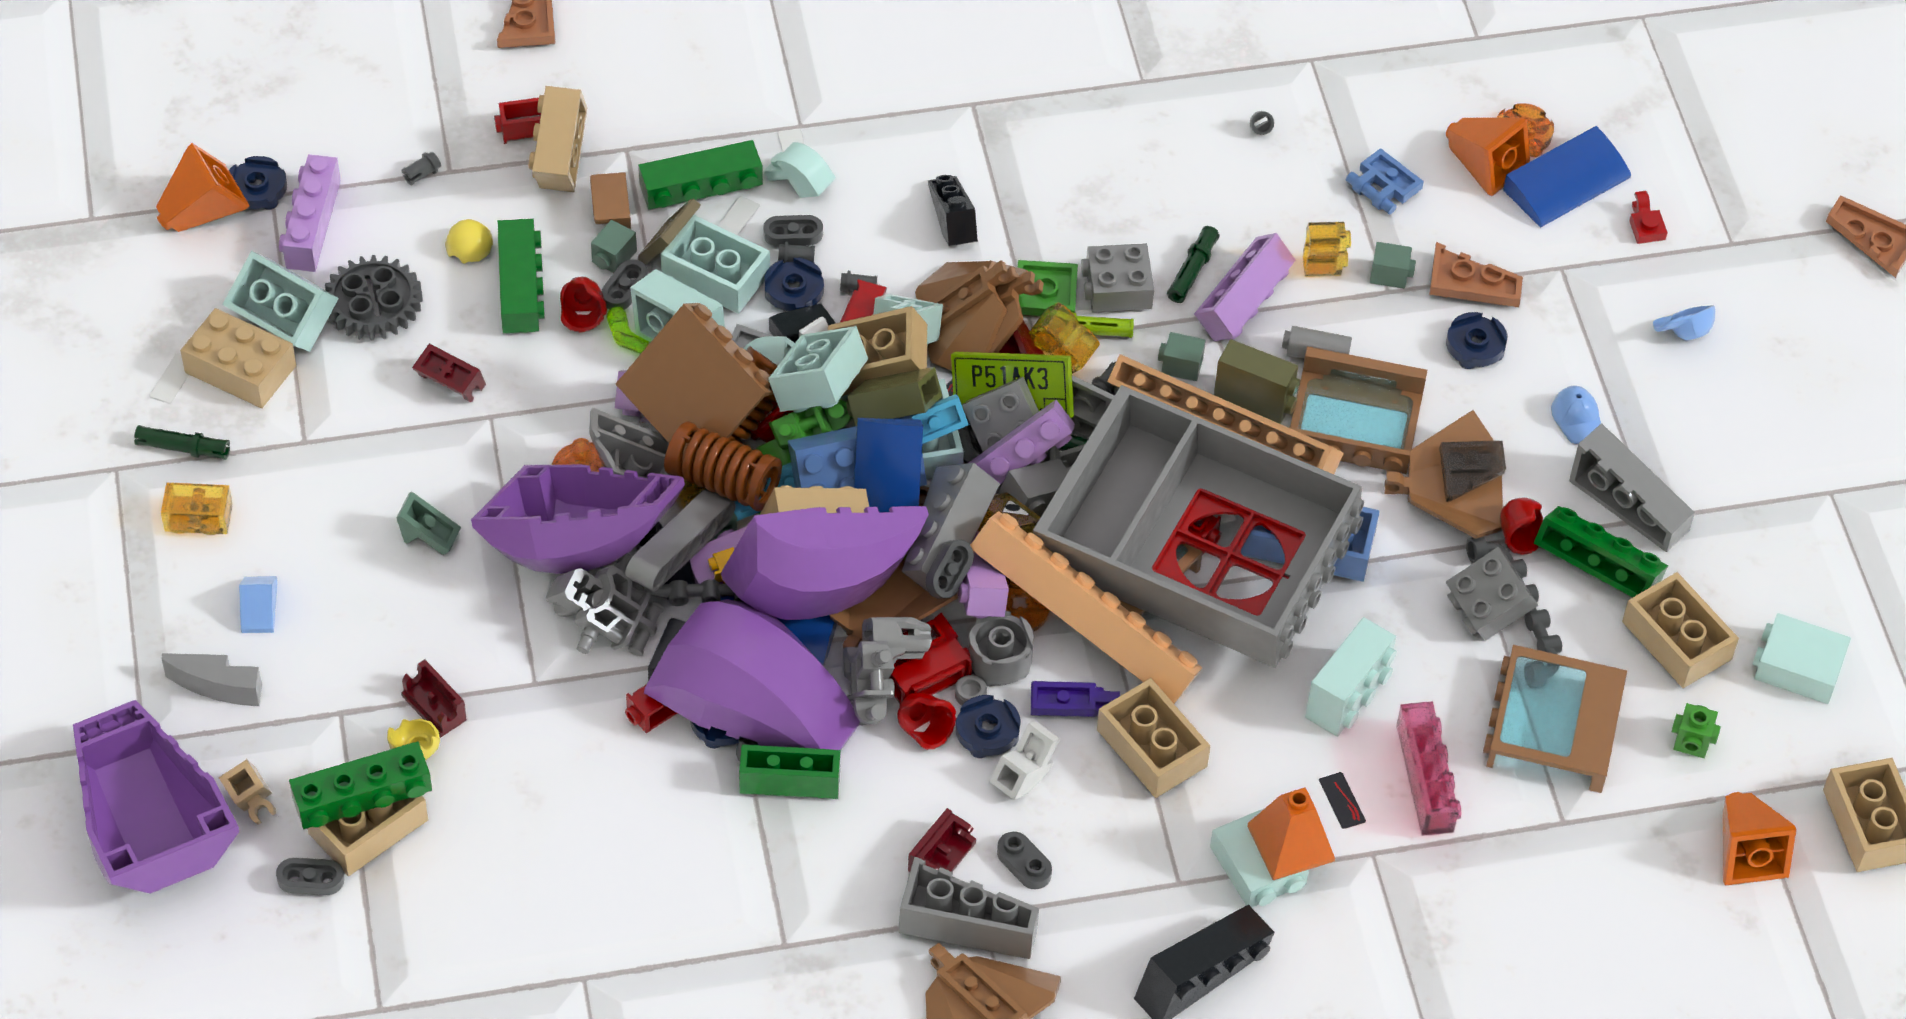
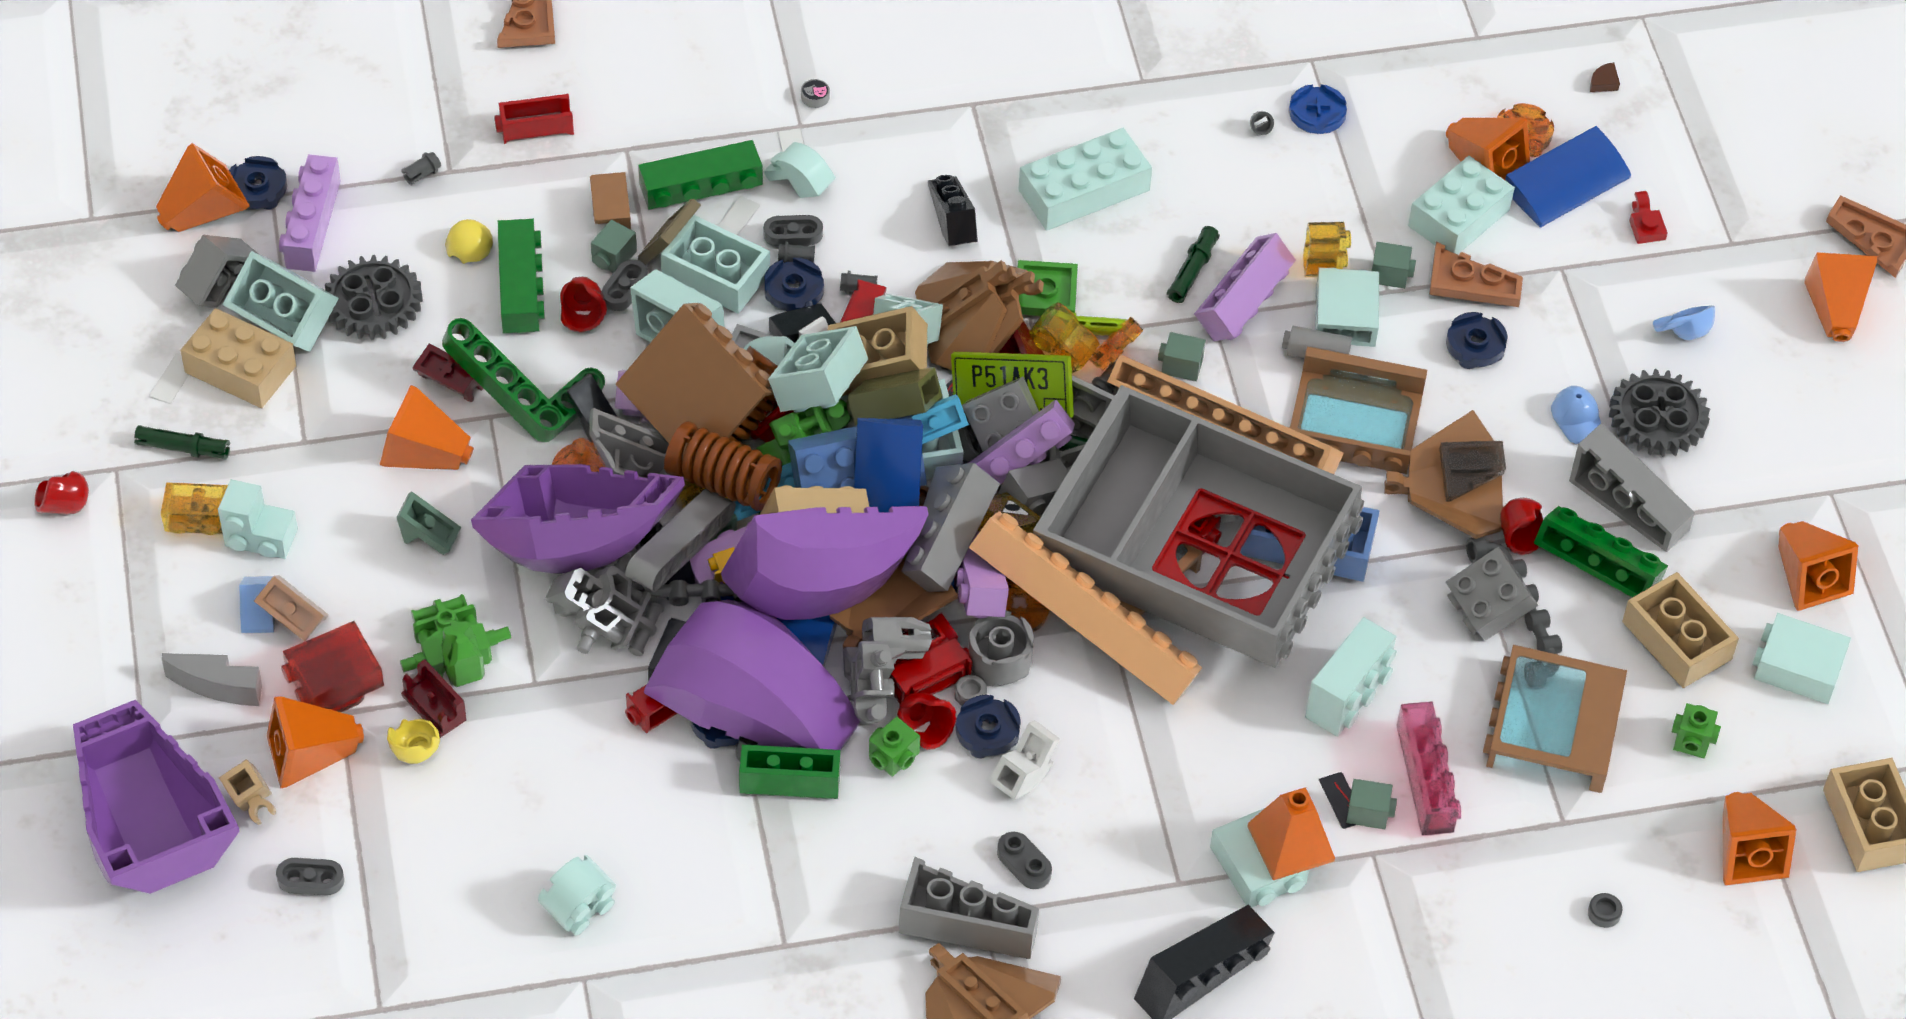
green brick [289,741,432,830] -> none
tan brick [307,796,428,877] -> none
tan brick [529,86,588,192] -> none
clear neon green arm [606,306,649,354] -> none
dark red hinge [908,808,976,872] -> none
dark grey plate [926,540,974,599] -> none
dark purple hinge [1031,681,1120,717] -> none
light grey brick [1081,243,1154,312] -> none
tan brick [1097,678,1210,798] -> none
olive brick [1214,339,1300,424] -> none
medium blue plate [1346,148,1424,215] -> none
none -> red hair [34,471,89,514]
none -> light grey brick [175,235,257,307]
none -> light aqua brick [218,479,298,559]
none -> medium nougat panel [254,575,329,641]
none -> orange slope [266,696,364,789]
none -> clear red brick [281,621,384,712]
none -> orange slope [380,385,474,470]
none -> bright green piece [400,594,511,687]
none -> green beam [442,318,605,442]
none -> light aqua brick [538,855,616,936]
none -> black slope [566,374,618,443]
none -> tile [801,79,830,108]
none -> bright green brick [869,716,920,777]
none -> light aqua brick [1018,127,1152,231]
none -> clear orange plate [1089,316,1143,371]
none -> blue tile [1289,84,1347,134]
none -> light aqua brick [1315,268,1379,347]
none -> sand green brick [1346,779,1397,830]
none -> light aqua brick [1408,156,1515,254]
none -> dark grey tile [1588,893,1623,928]
none -> reddish brown tile [1590,62,1620,92]
none -> dark grey gear [1609,369,1710,457]
none -> orange slope [1778,521,1858,611]
none -> orange slope [1805,252,1877,342]

